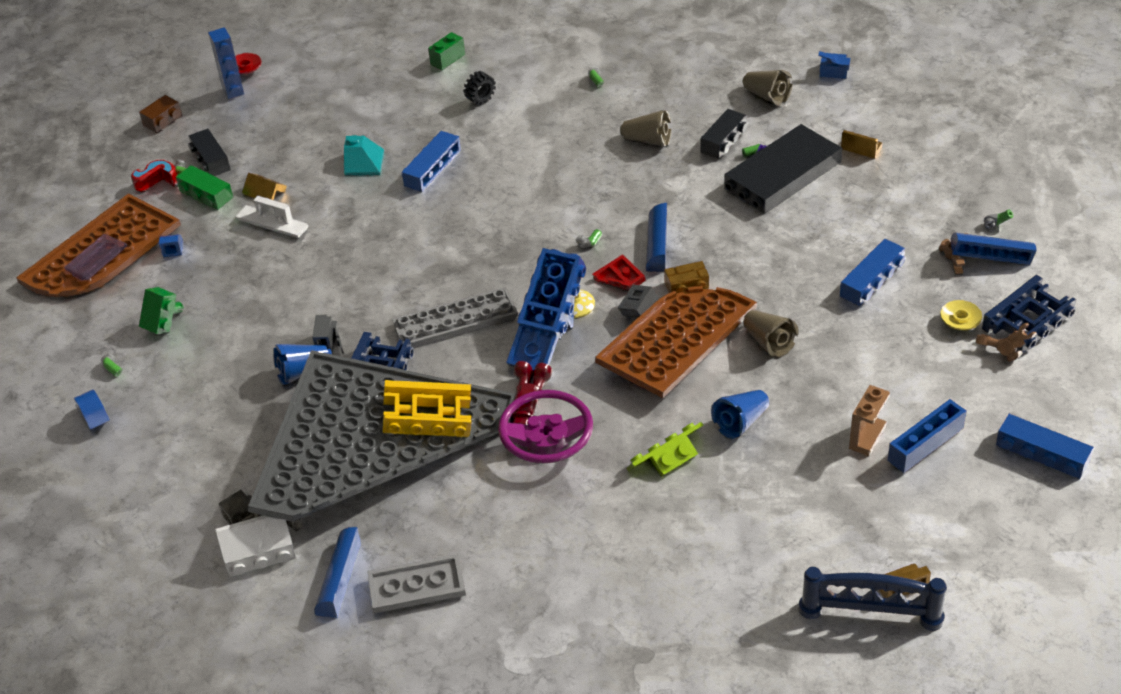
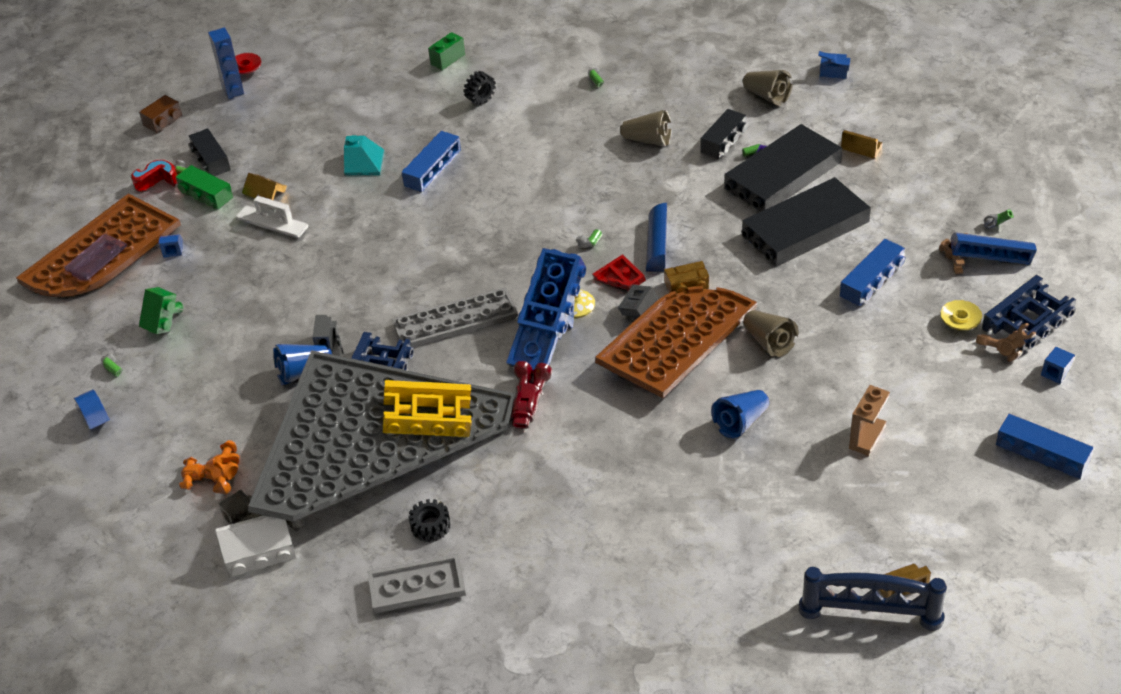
blue brick [314,527,361,618] -> none
magenta piece [498,390,593,464] -> none
lime bracket [626,422,703,477] -> none
blue brick [887,399,967,473] -> none
none -> orange piece [179,440,240,495]
none -> black tyre [408,499,451,542]
none -> black brick [741,177,871,267]
none -> blue brick [1041,347,1075,384]

